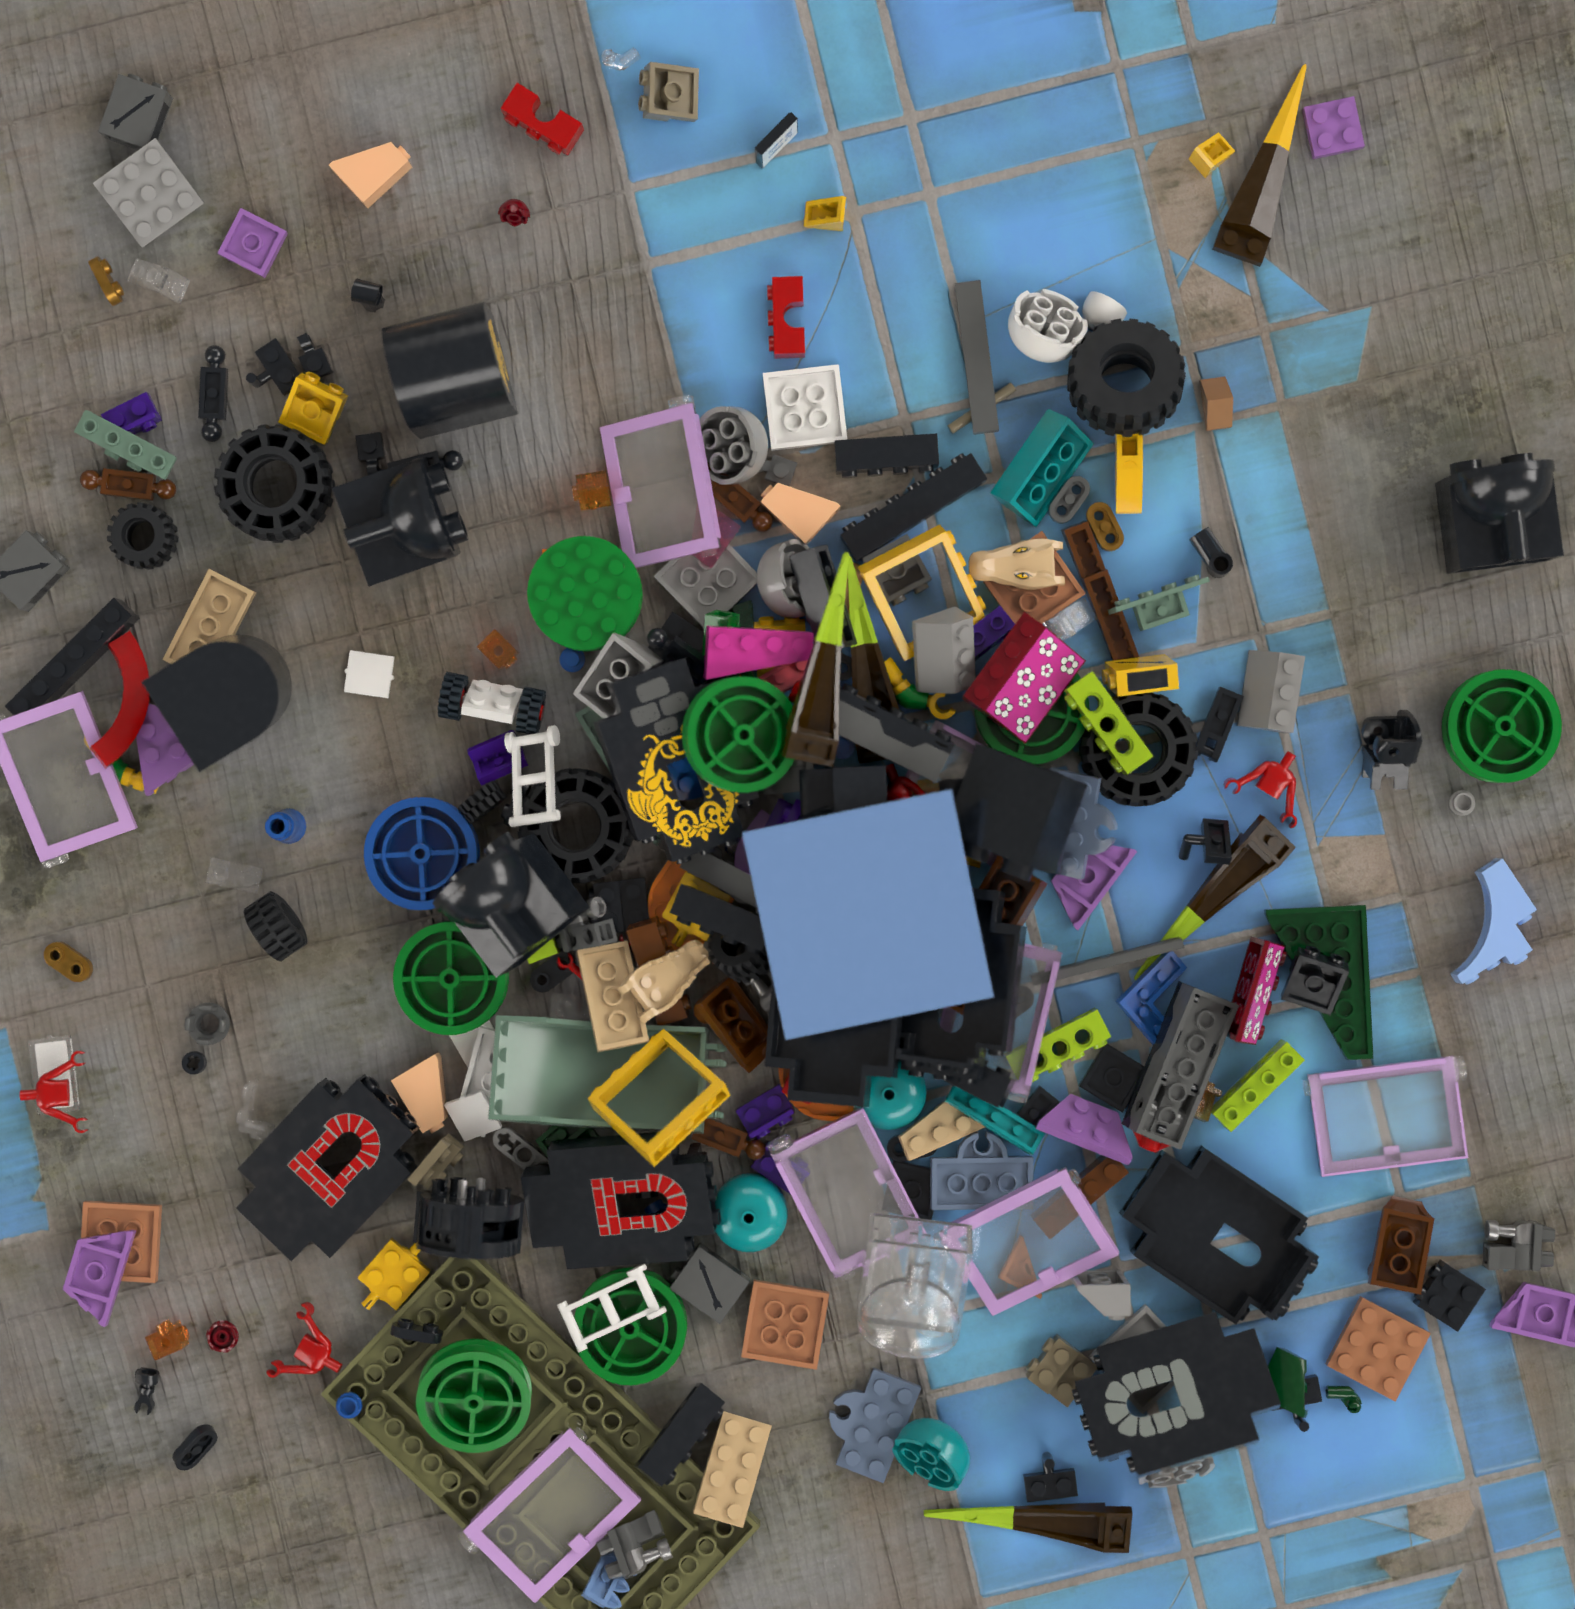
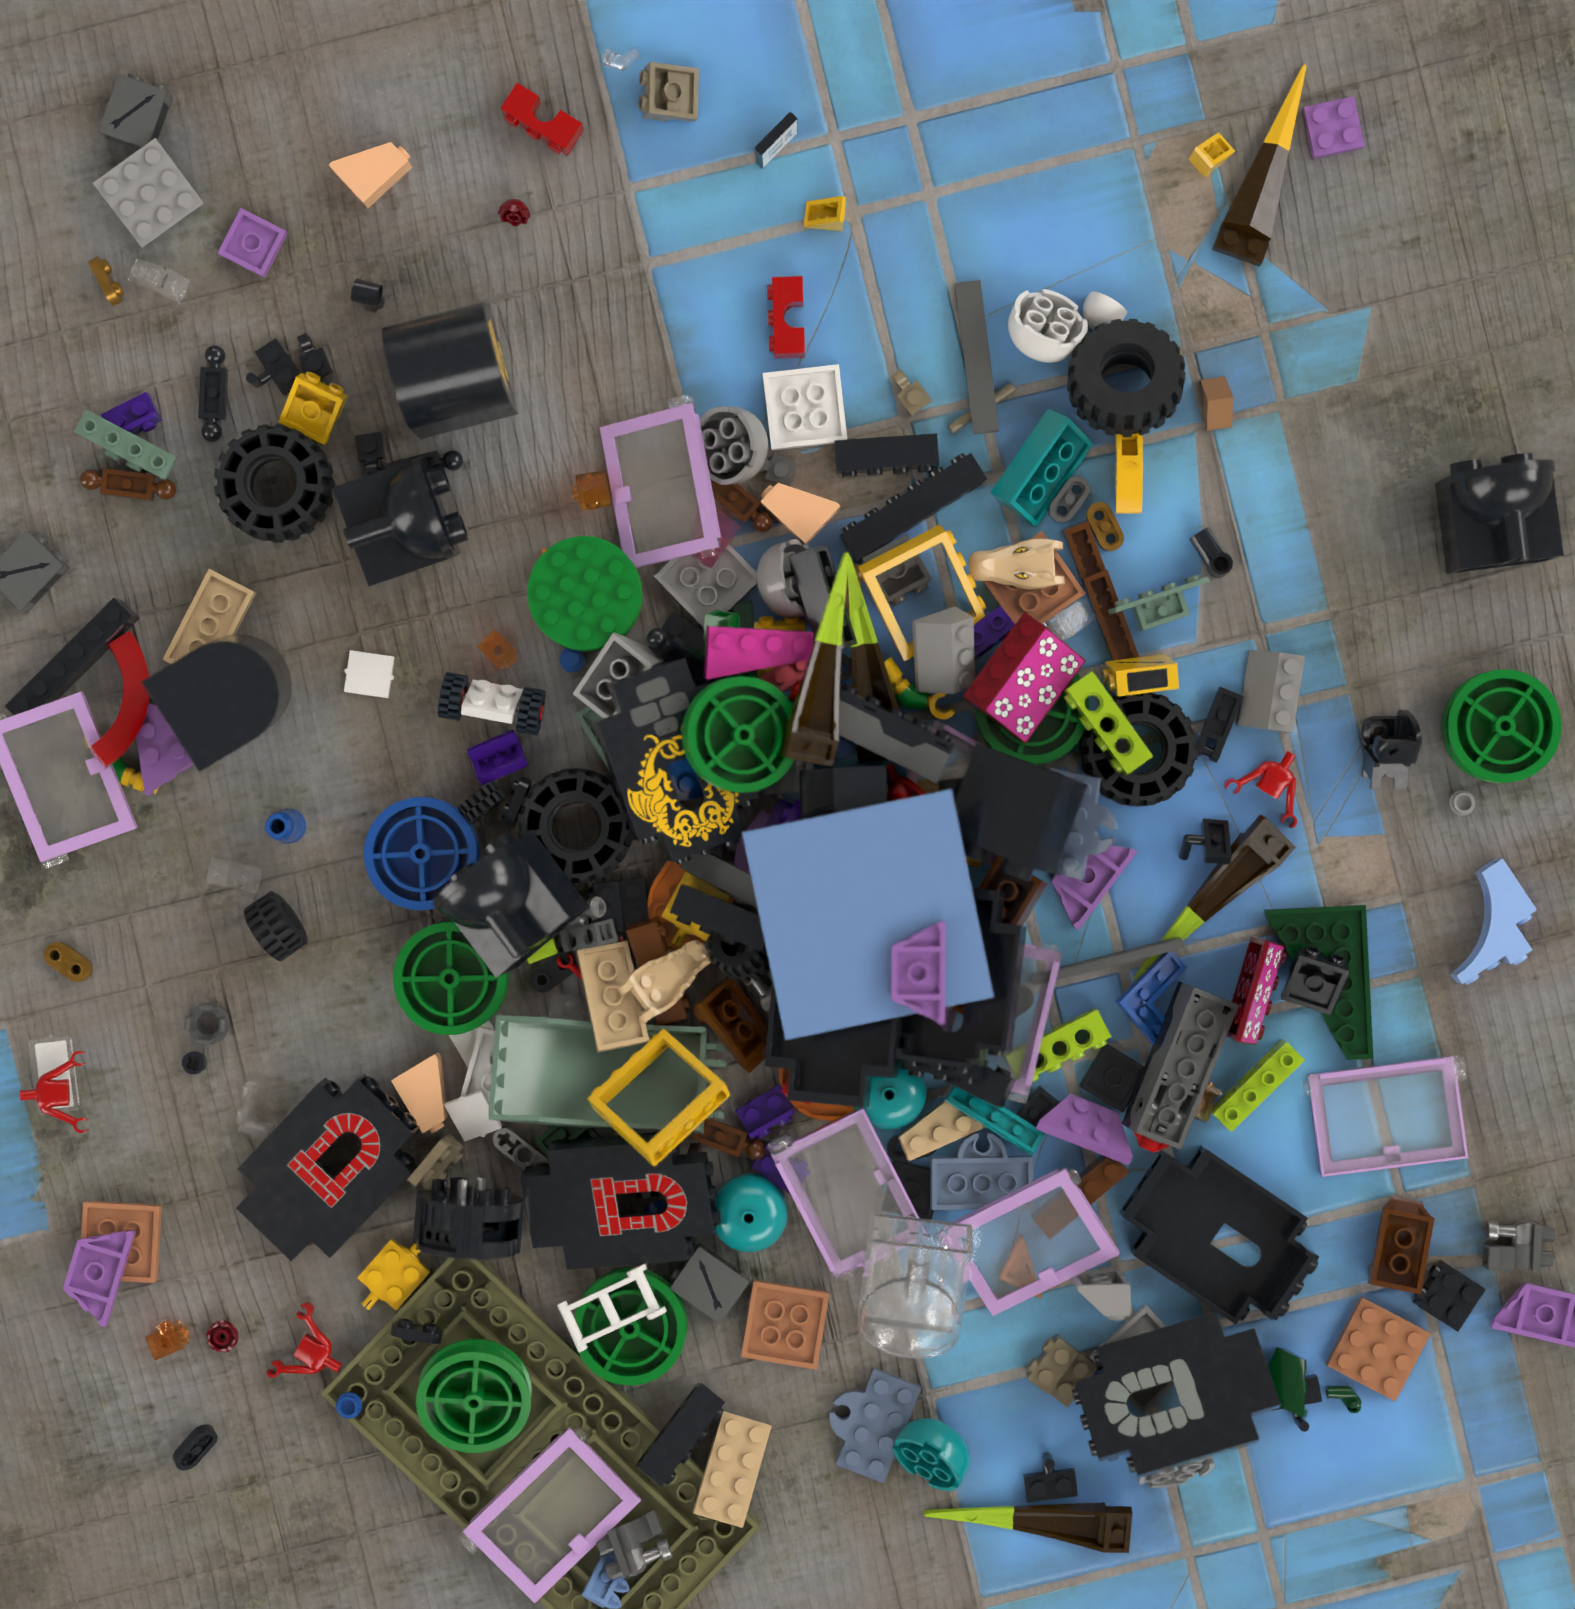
black tyre [107,502,179,570] -> none
black piece [134,1367,160,1415] -> none
white piece [505,725,561,827] -> none
none -> dark tan plate [891,369,932,417]
none -> medium lavender wing [891,921,945,1024]

